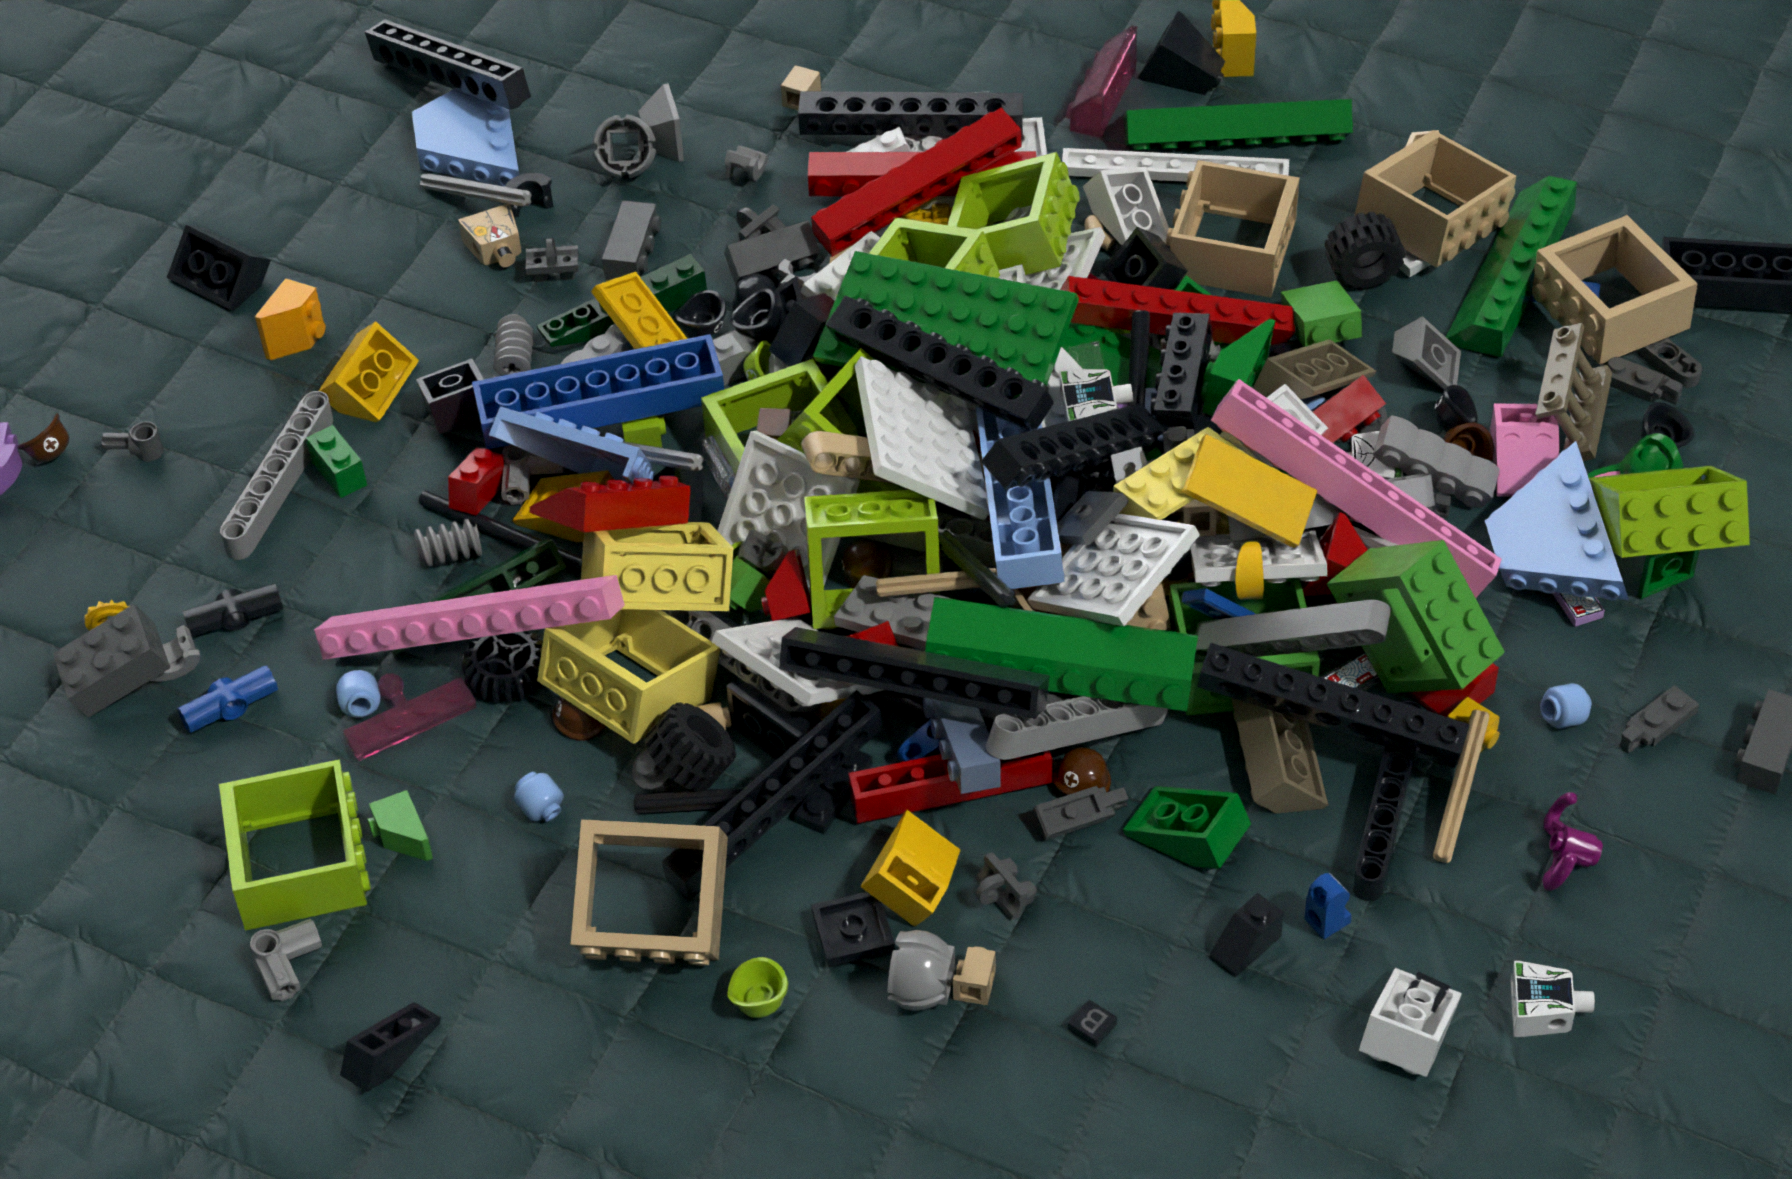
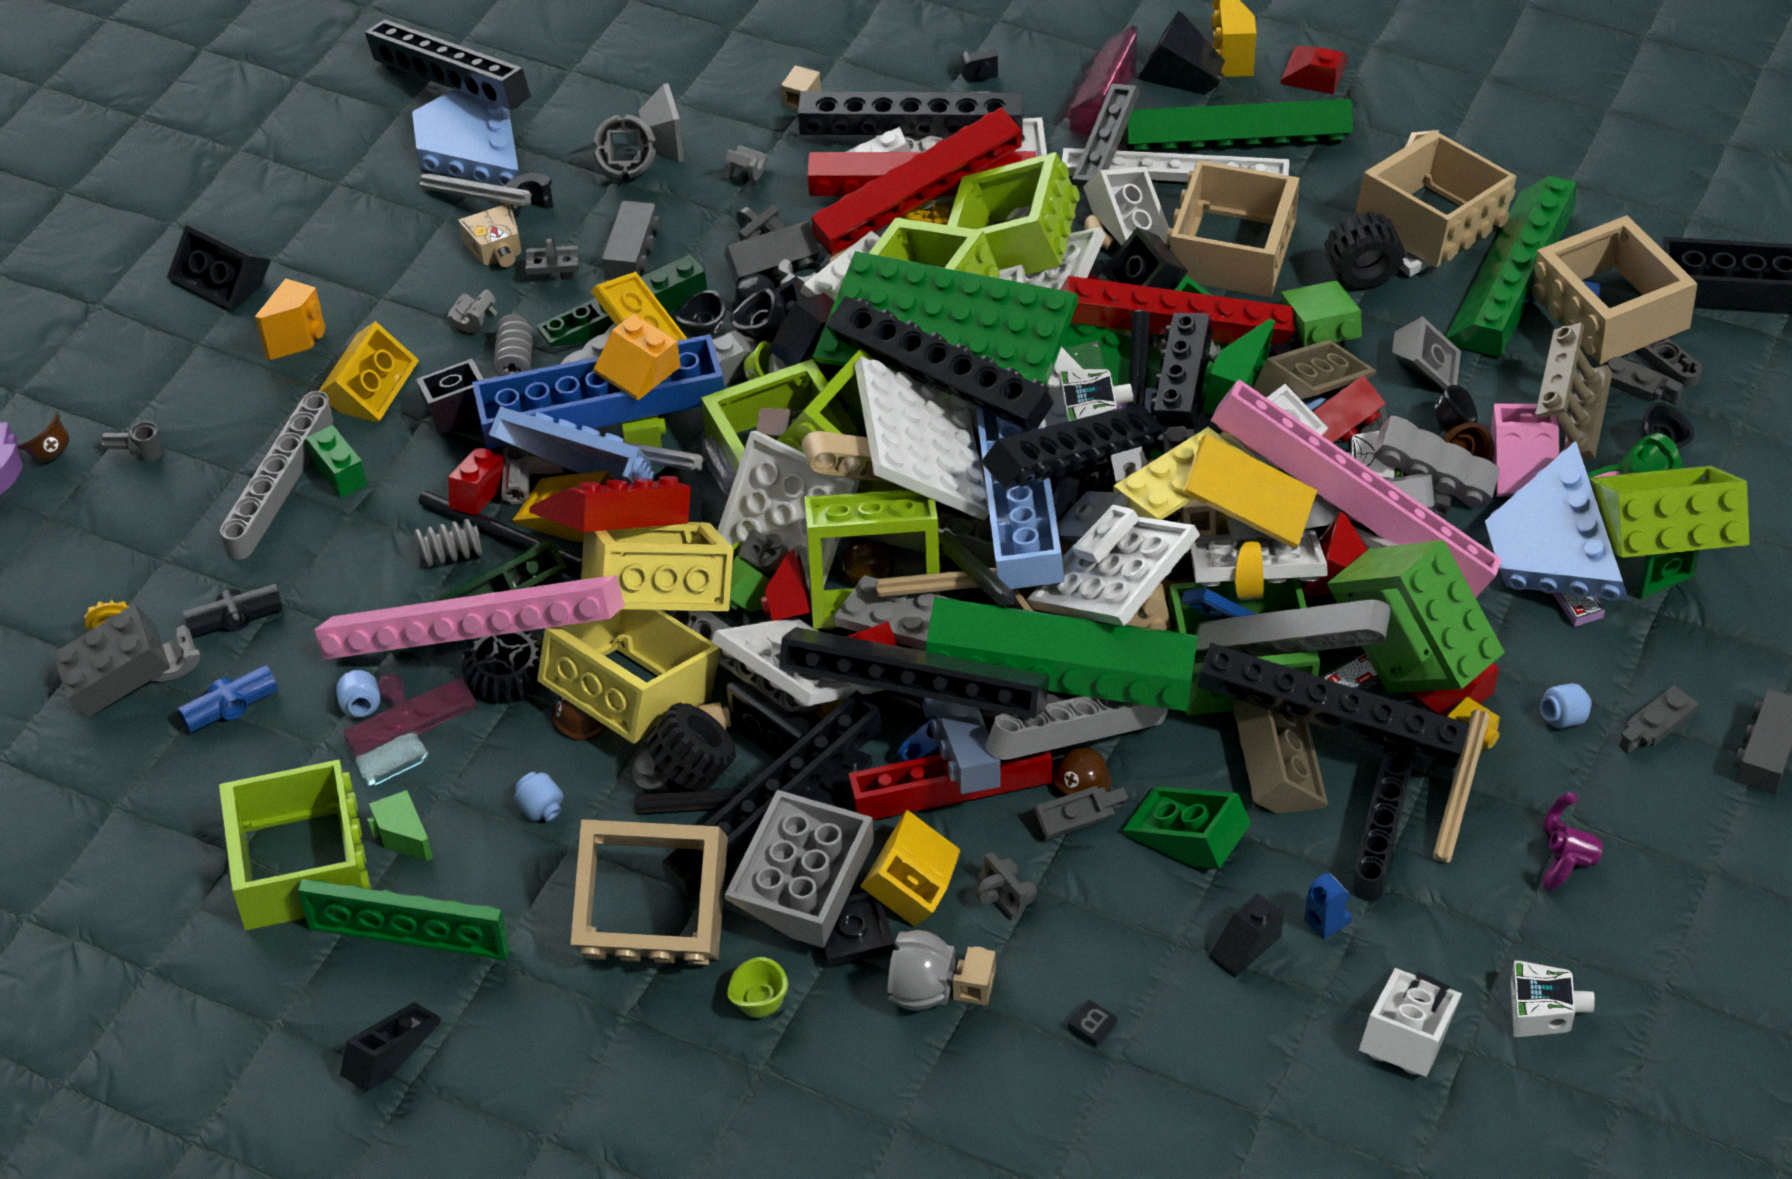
light grey piece [250,919,322,1002] -> none
none -> green plate [298,879,510,961]
none -> clear light blue tile [354,730,429,788]
none -> light grey piece [447,290,498,333]
none -> light orange slope [594,314,681,401]
none -> light grey slope [725,790,874,948]
none -> black plate [958,49,998,83]
none -> dark grey plate [1072,84,1140,186]
none -> white plate [1072,505,1140,563]
none -> red slope [1281,46,1348,95]

